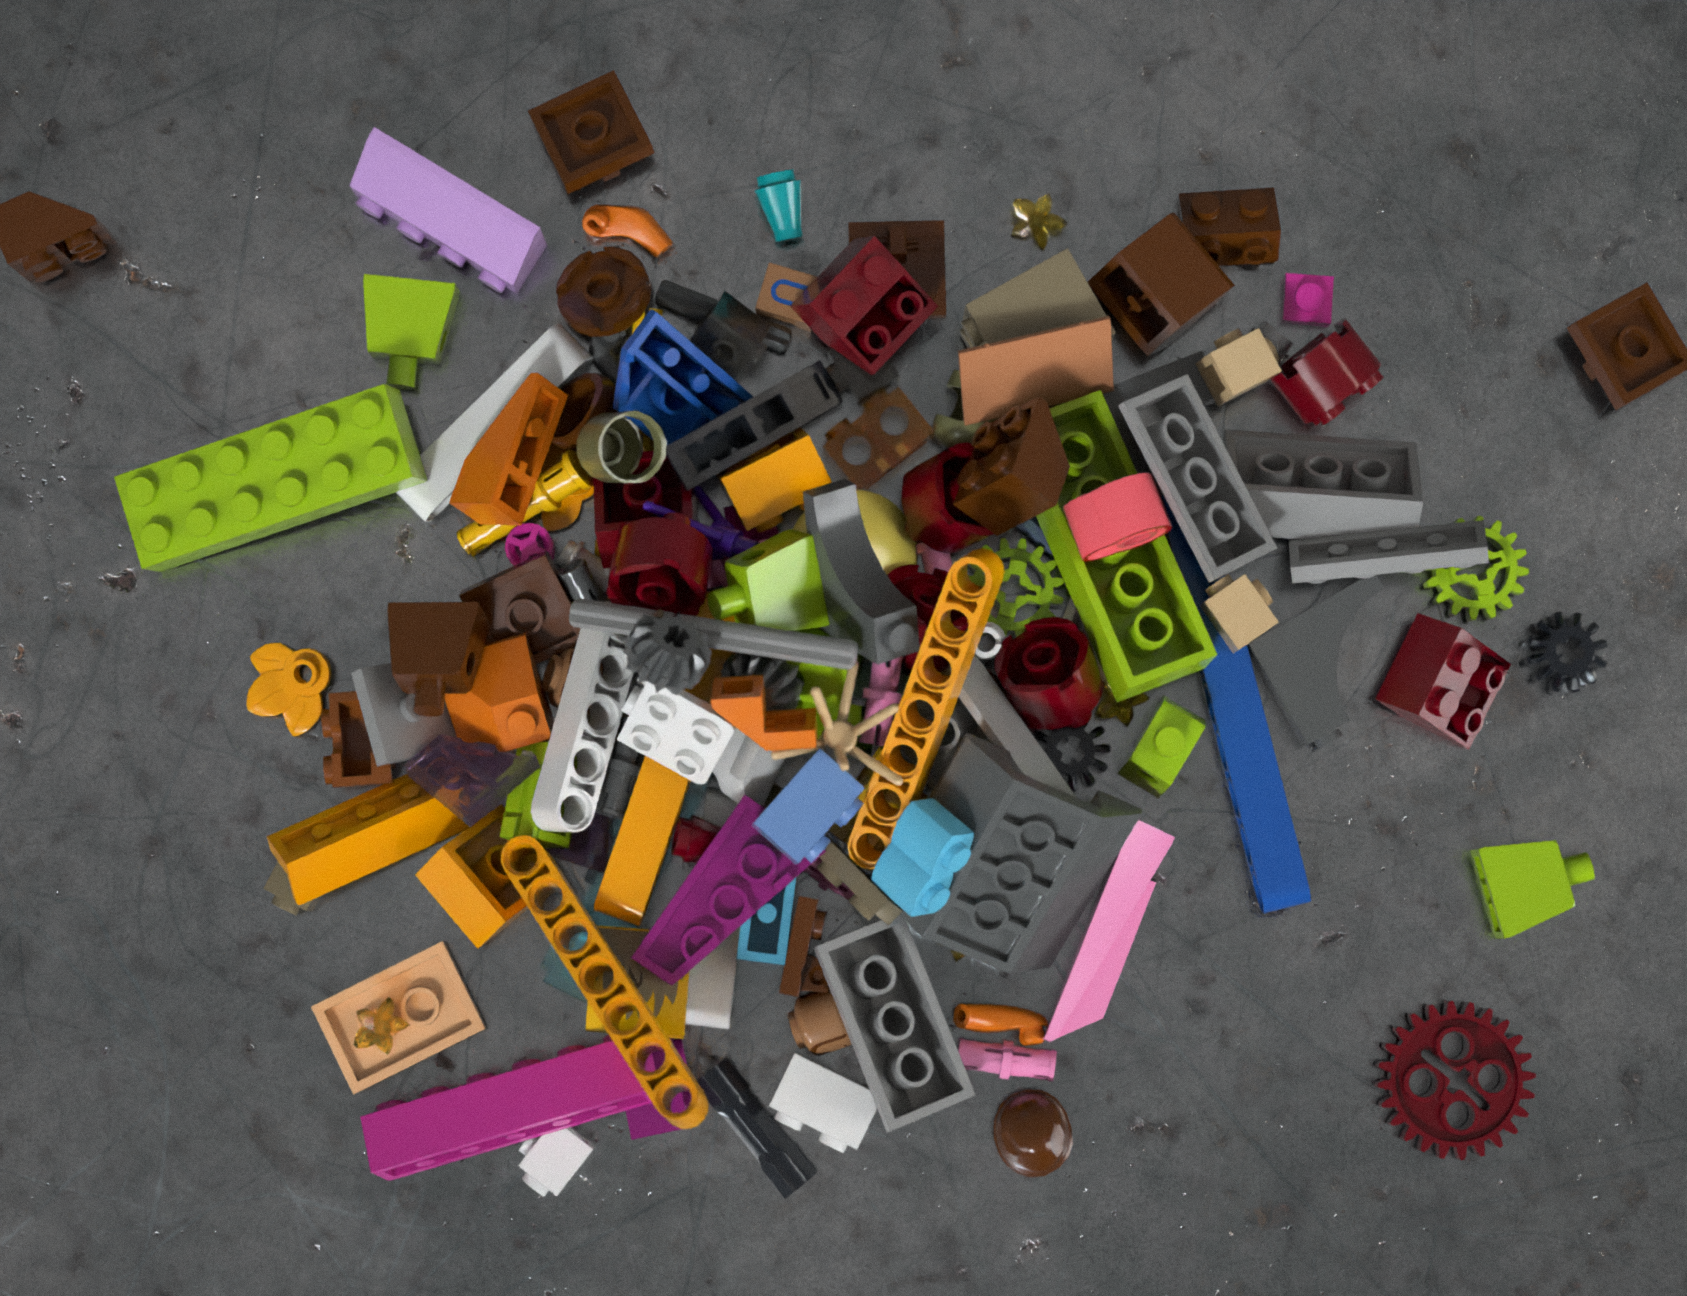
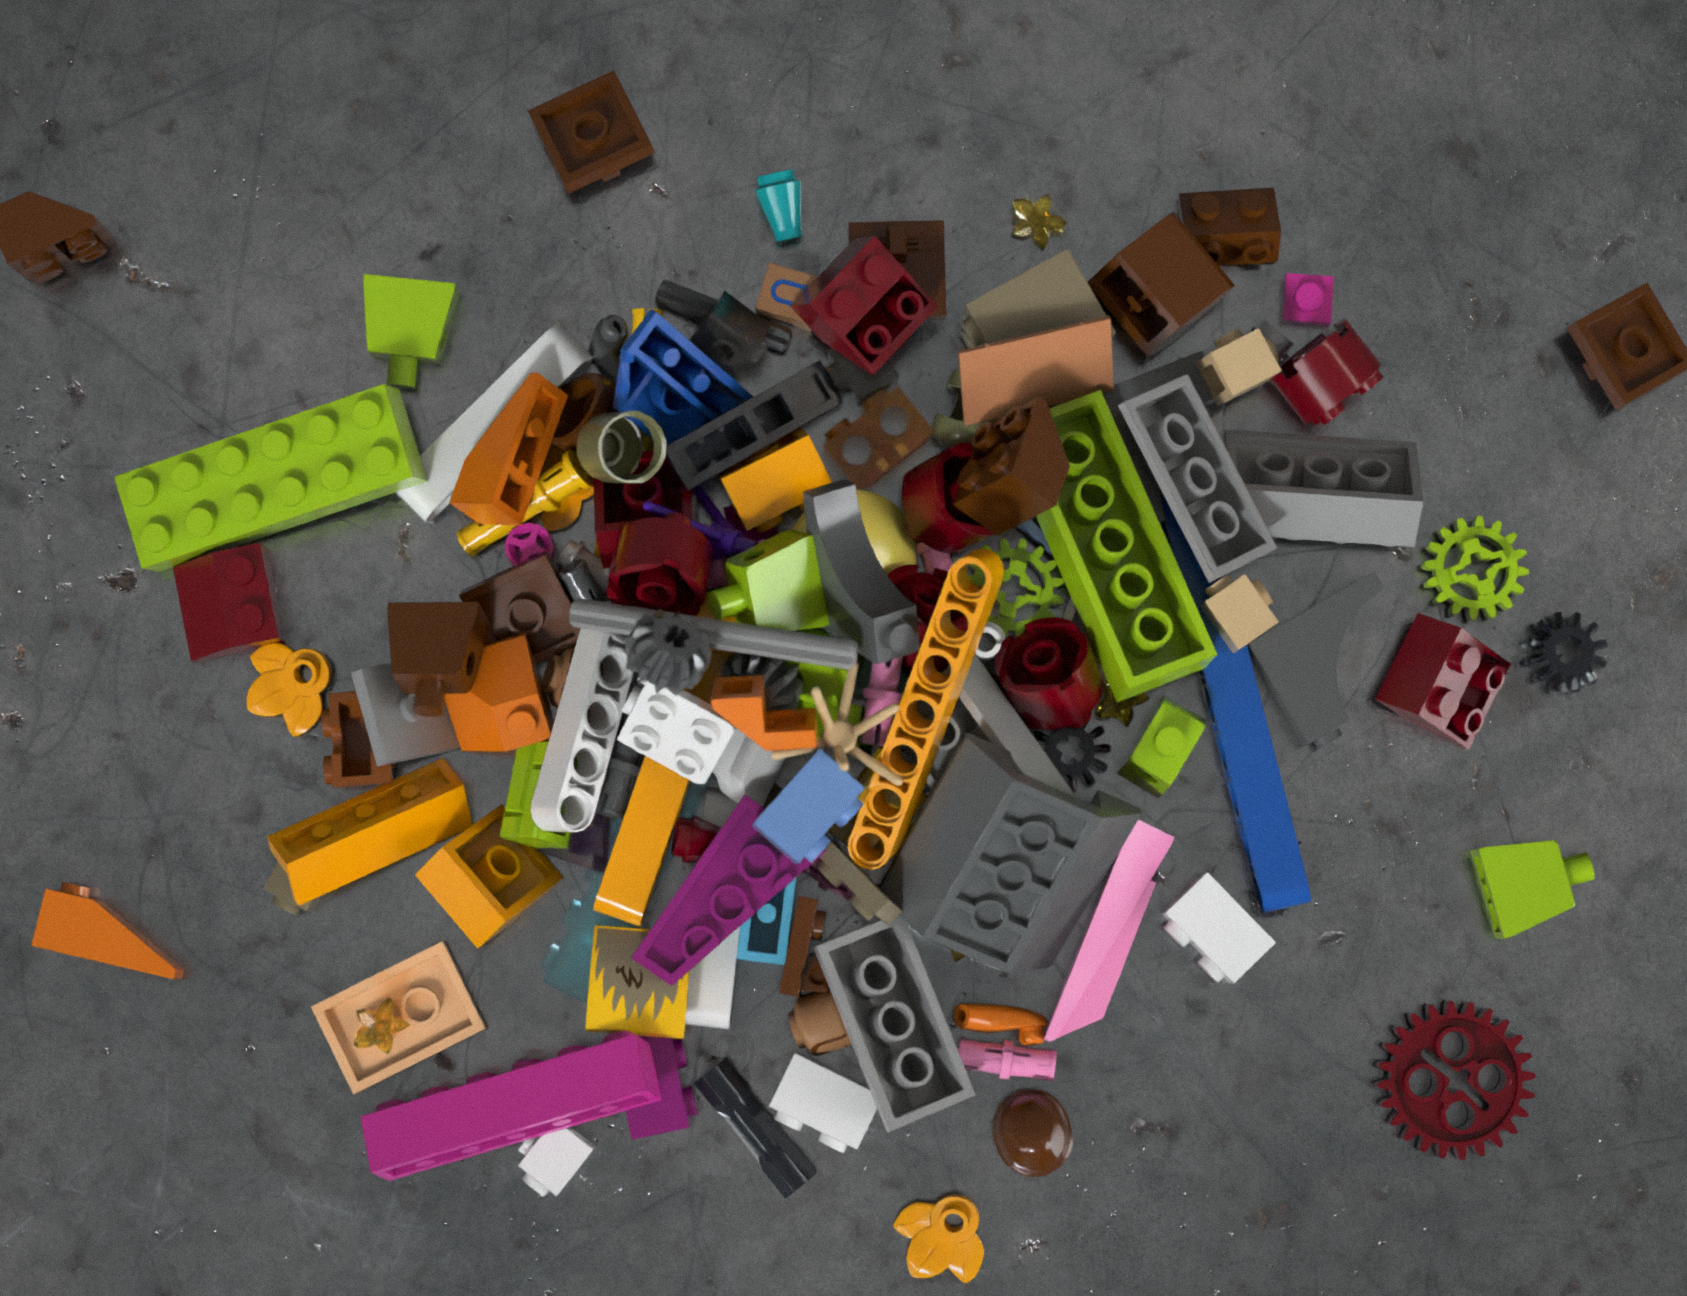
lavender slope [349,127,547,293] -> none
wing [404,734,540,827] -> none
light orange beam [501,835,708,1129] -> none
reddish brown tile [556,246,652,337] -> none
orange arm [582,204,674,259] -> none
medium azure brick [871,798,974,917] -> none
coral piece [1063,473,1172,562] -> none
light grey plate [1289,520,1489,584] -> none
none -> orange slope [31,882,185,979]
none -> dark red slope [173,543,287,662]
none -> light orange plate [893,1194,984,1283]
none -> white brick [1162,872,1276,984]

